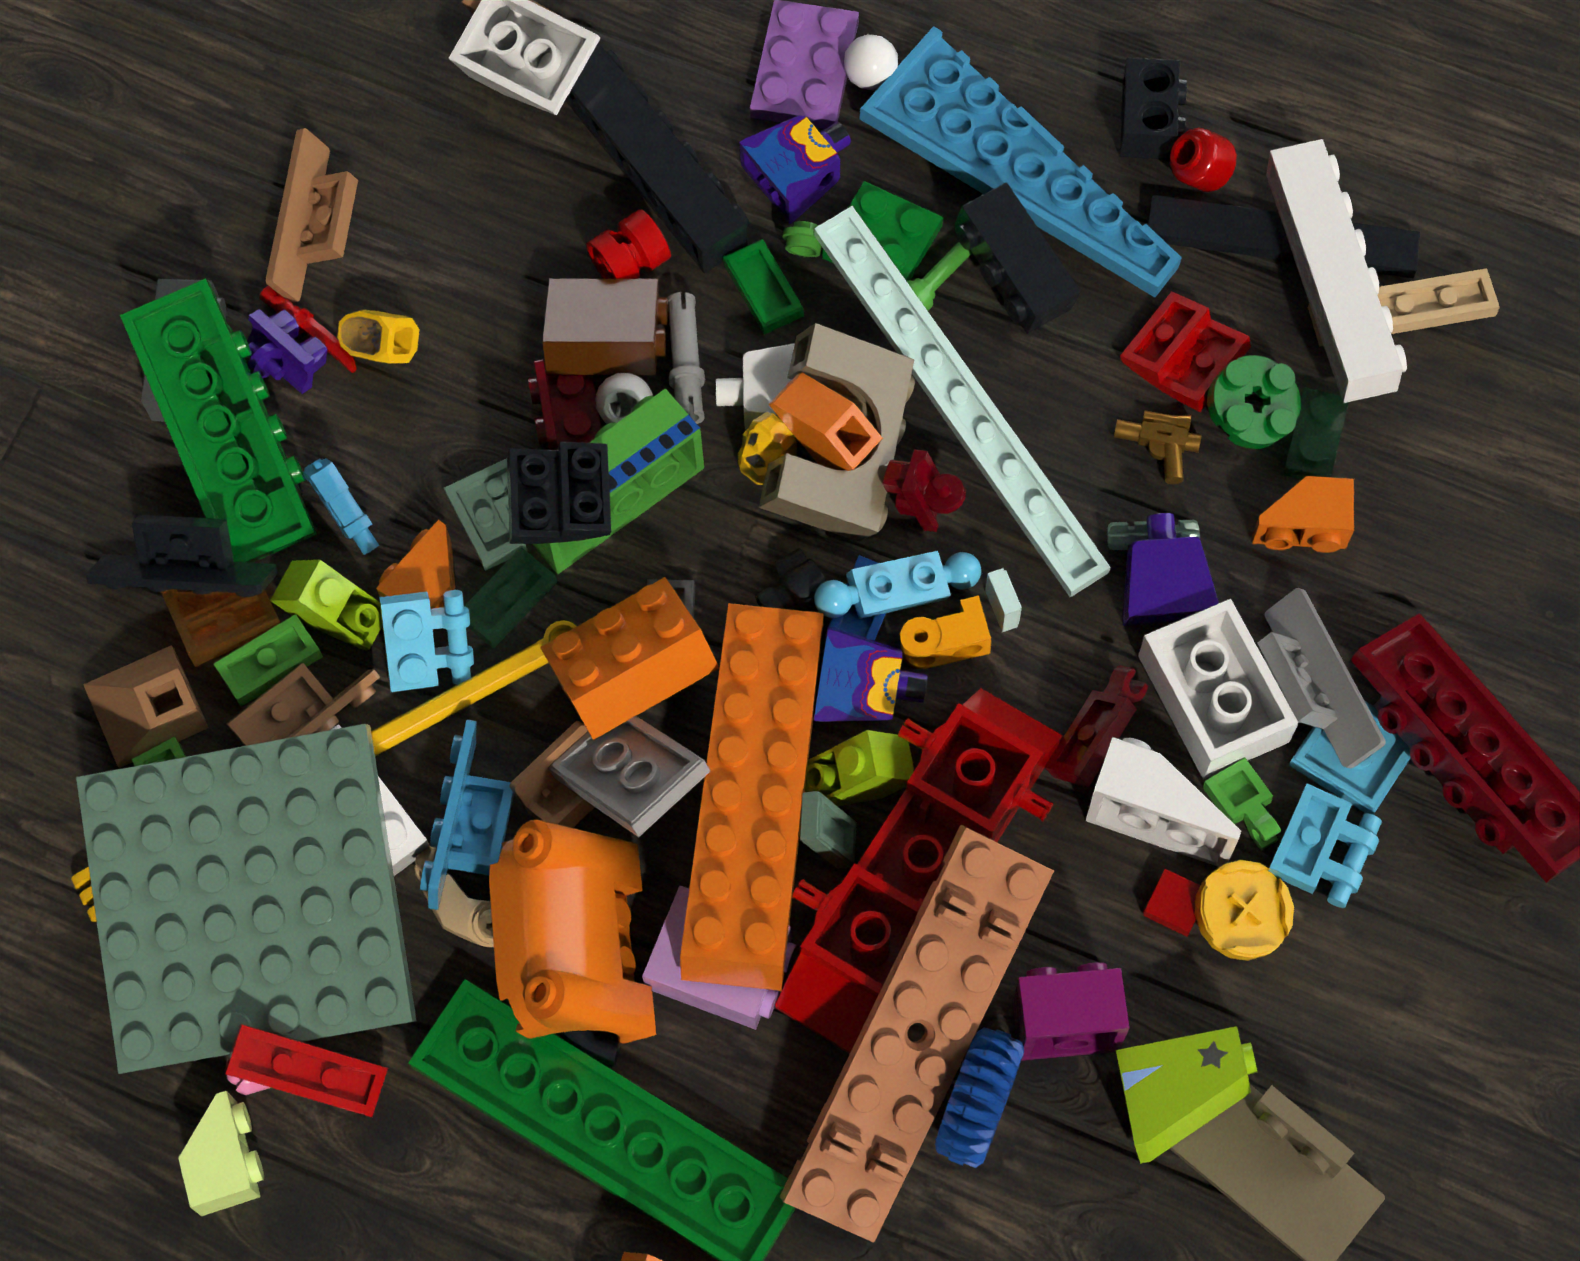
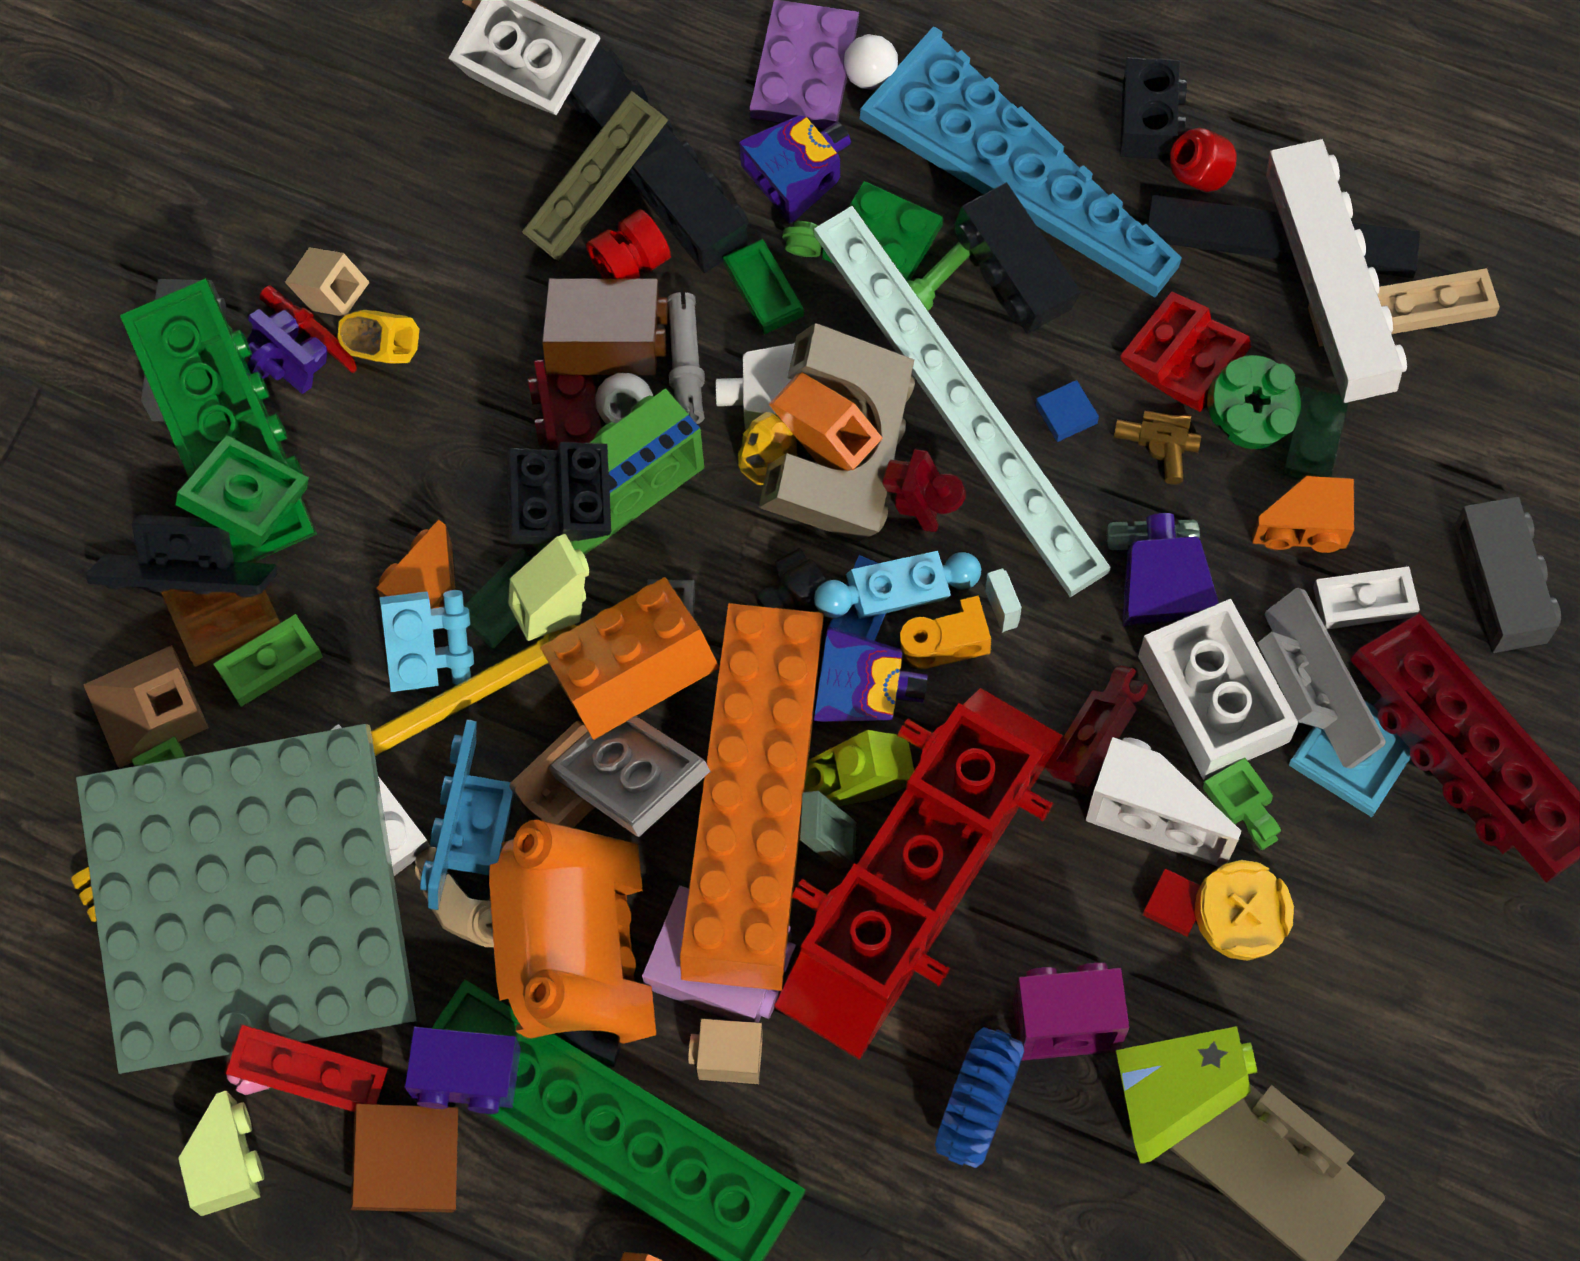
medium nougat bracket [226,663,380,746] -> none
medium nougat bracket [266,128,358,302] -> none
lime slope [270,560,383,650] -> none
dark azure piece [303,458,379,555] -> none
sand green plate [444,458,527,571] -> none
nougat piece [780,825,1054,1243] -> none
medium azure plate [1268,784,1382,908] -> none
none -> green plate [175,435,309,548]
none -> tan brick [285,247,369,317]
none -> dark orange tile [351,1104,458,1212]
none -> dark purple brick [405,1027,521,1114]
none -> yellowish green slope [508,534,589,641]
none -> olive tile [522,91,668,261]
none -> tan brick [689,1019,763,1084]
none -> blue tile [1035,380,1099,442]
none -> white plate [1313,566,1420,629]
none -> dark grey brick [1454,497,1561,653]

